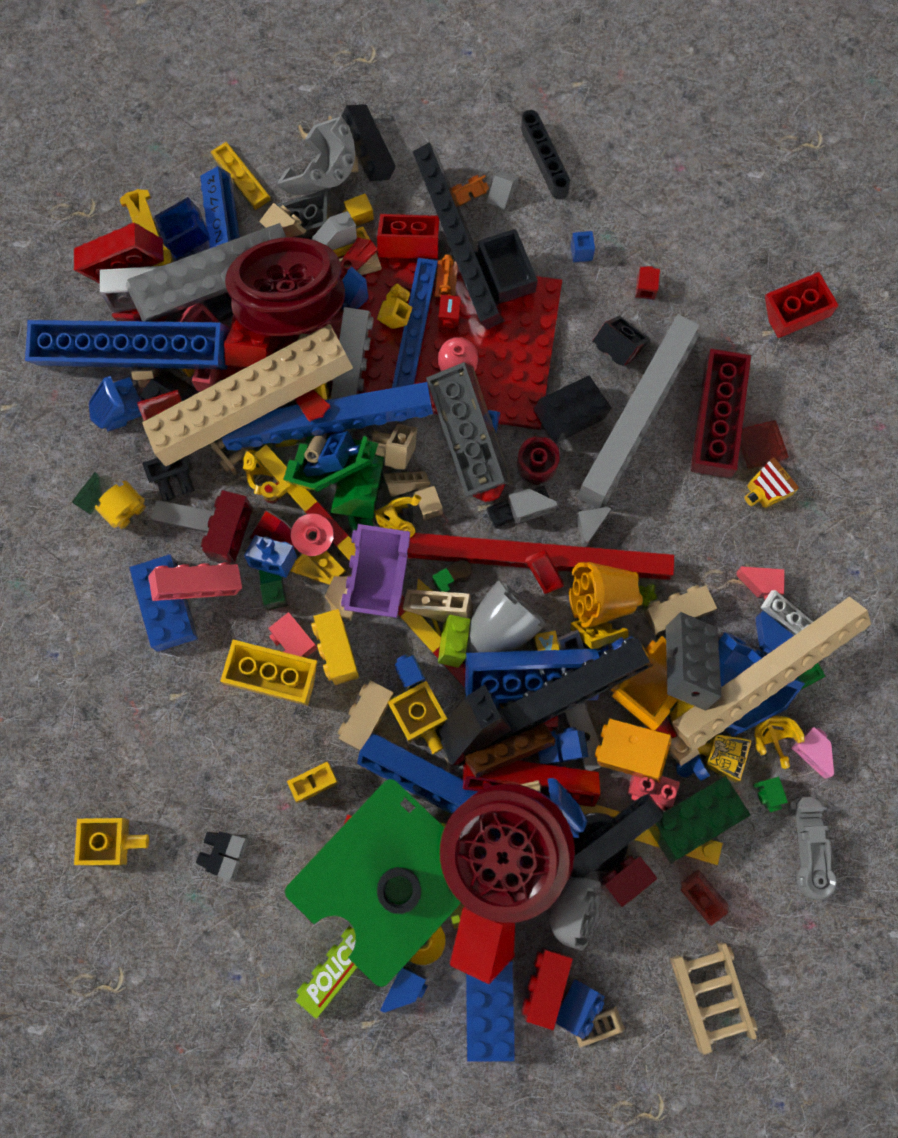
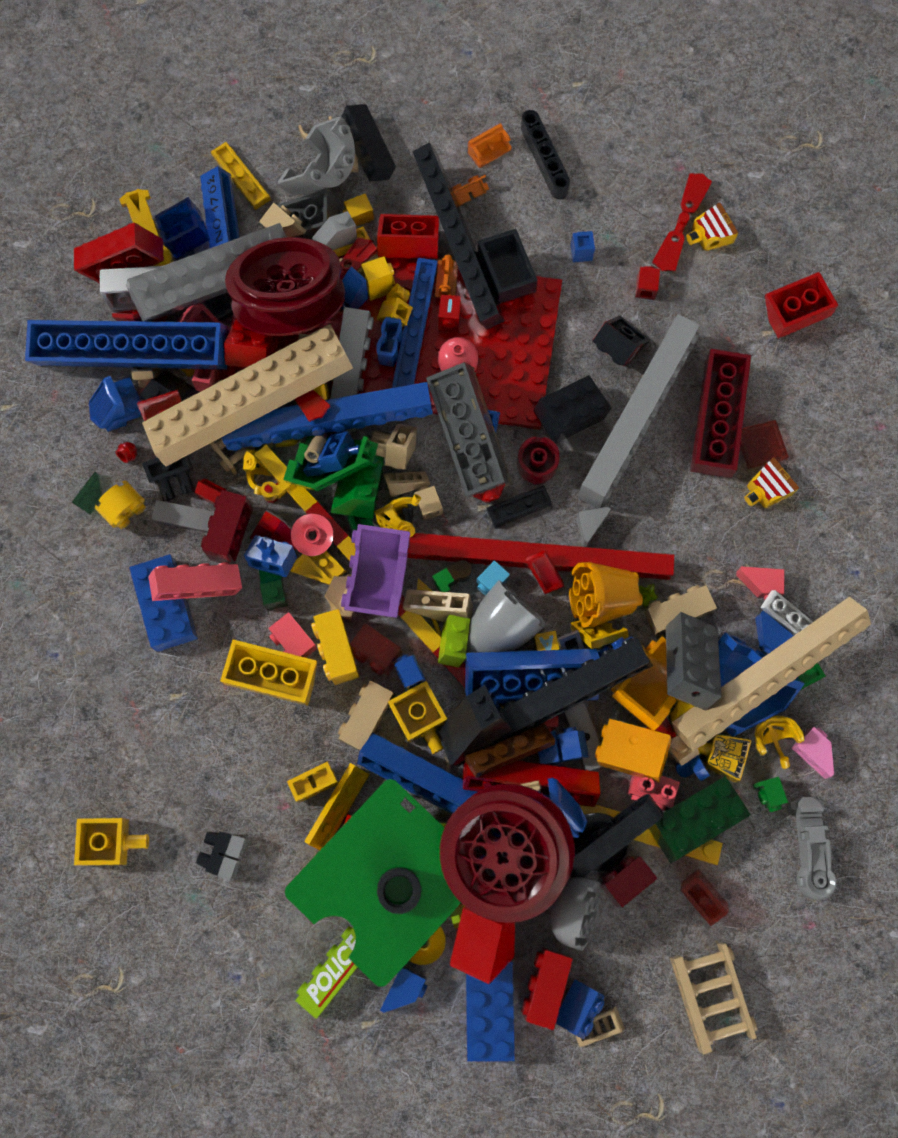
light grey slope [487,170,519,211] -> none
light grey slope [508,488,557,524] -> none
none -> red plate [115,442,137,463]
none -> red piece [195,478,227,505]
none -> yellow plate [304,763,369,851]
none -> clear red brick [350,623,403,676]
none -> yellow piece [361,256,395,301]
none -> blue brick [376,317,403,367]
none -> orange hinge [468,123,512,168]
none -> medium azure brick [476,561,510,596]
none -> red piece [652,173,712,272]
none -> torso [686,203,738,251]

